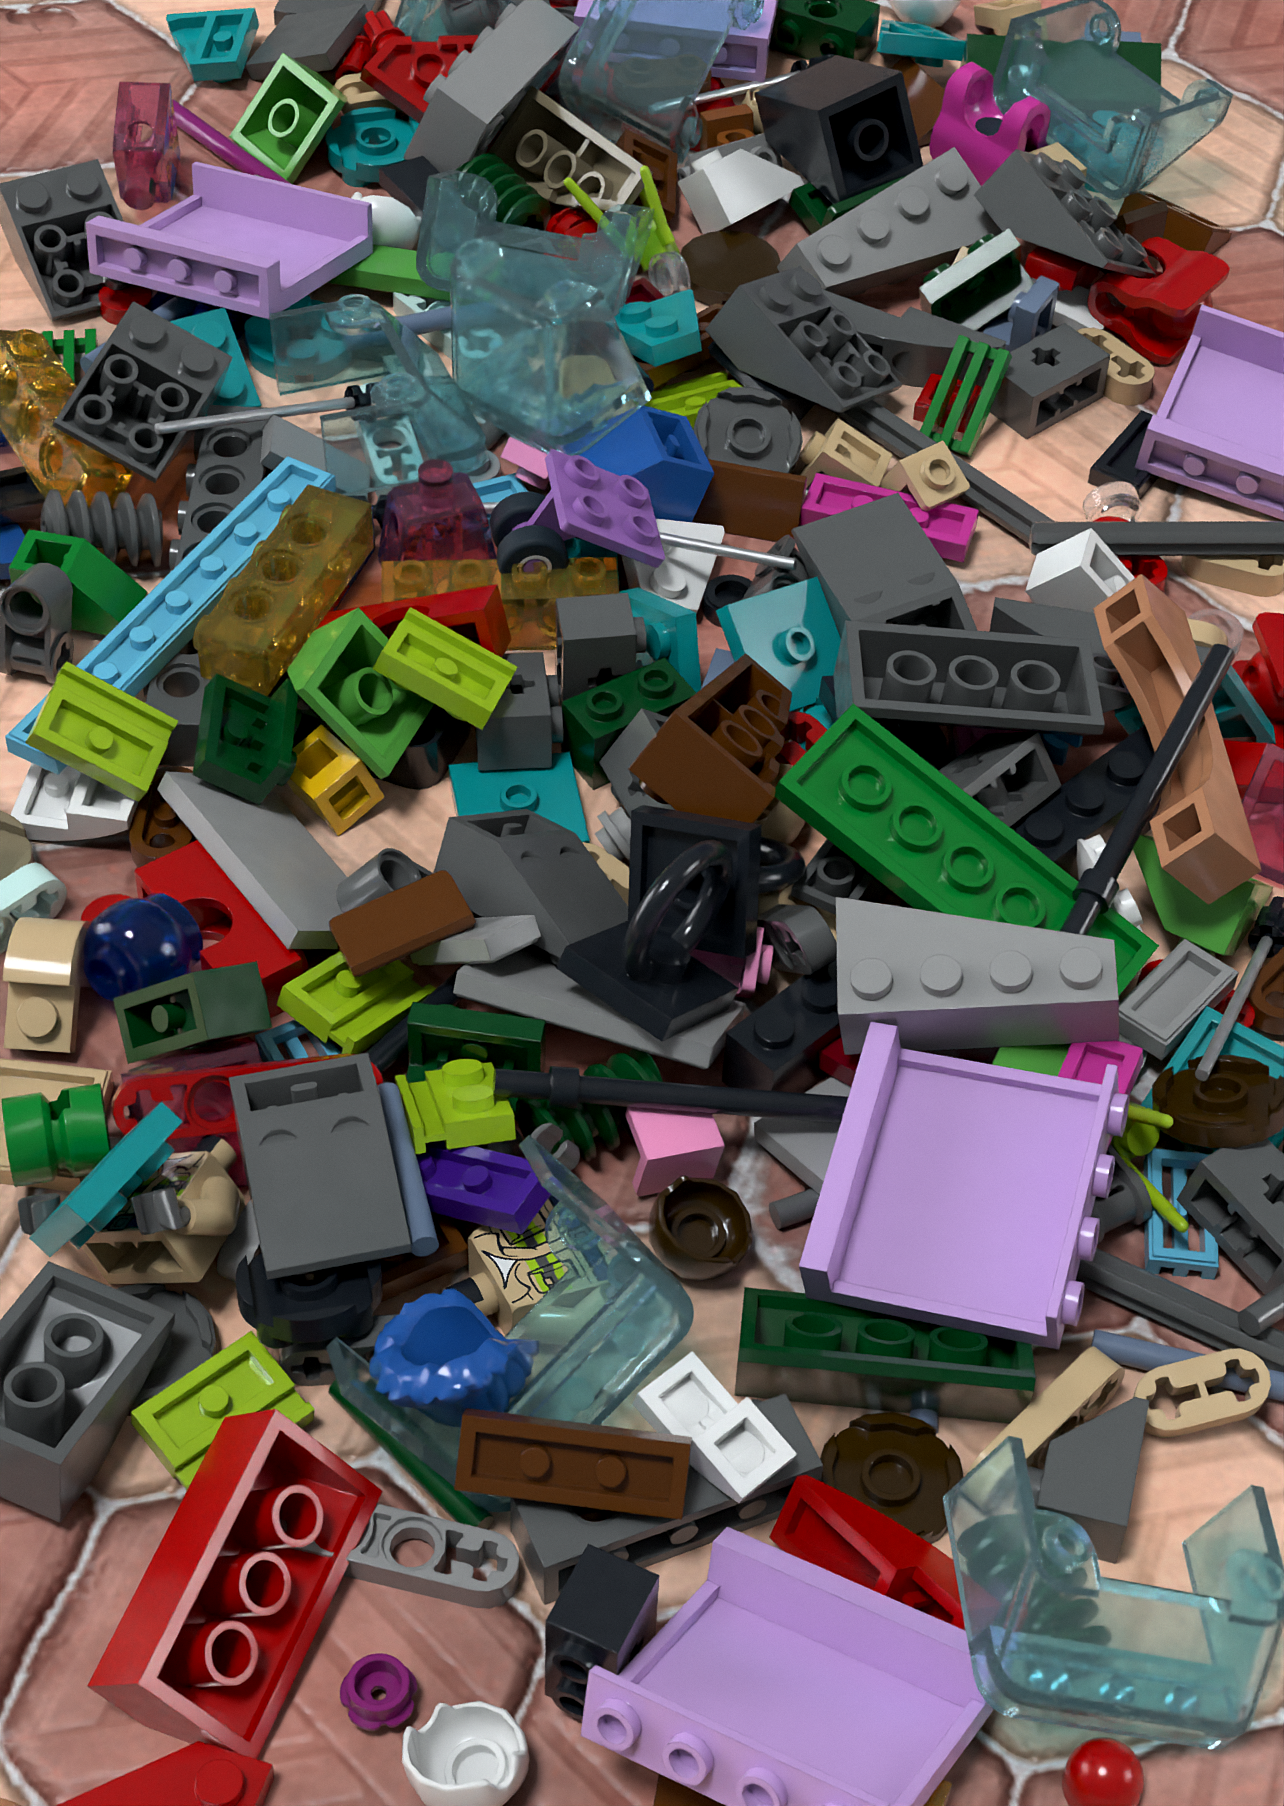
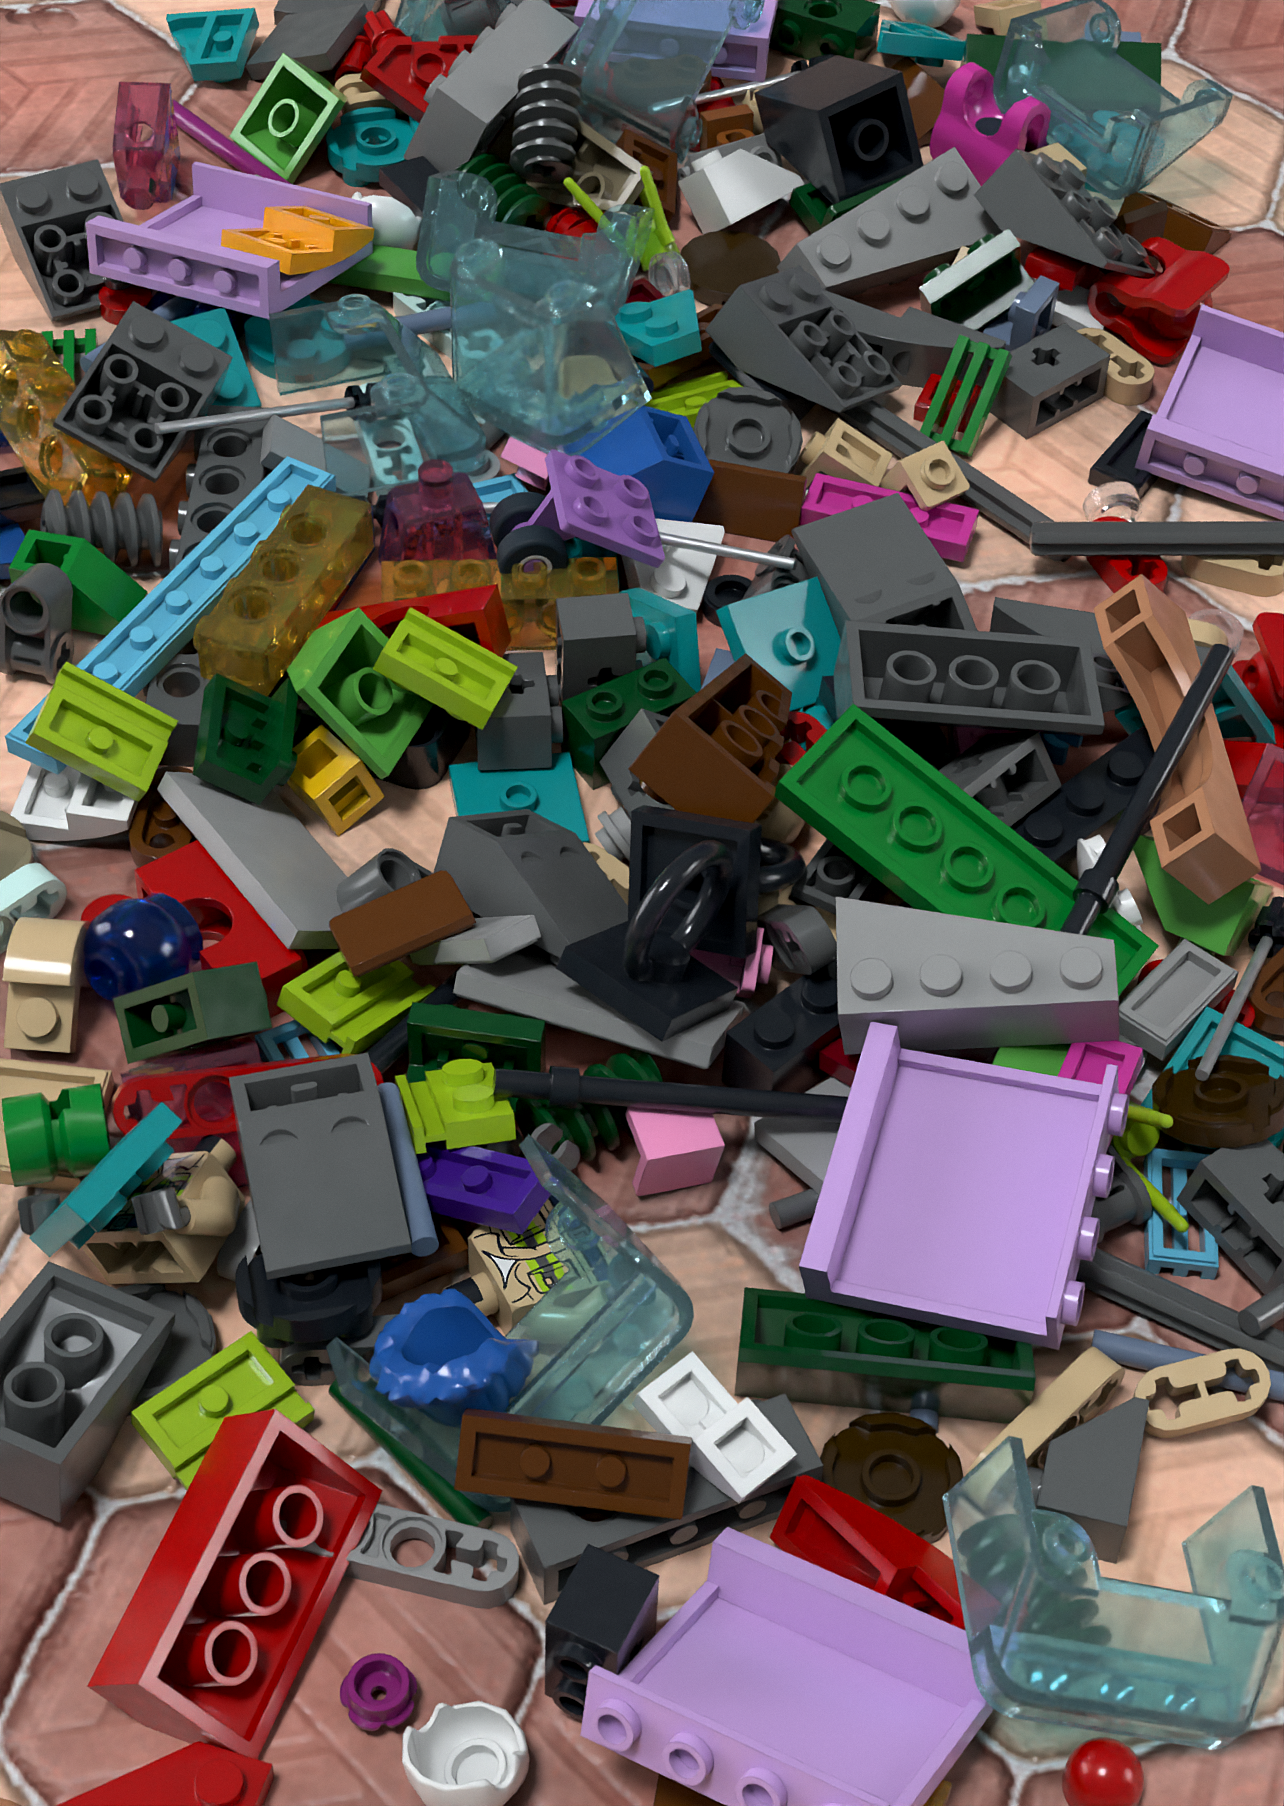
dark brown hair [649,1175,753,1281] -> none
white slope [1025,528,1135,613] -> none
none -> light orange slope [221,206,375,275]
none -> dark grey piece [510,64,583,184]

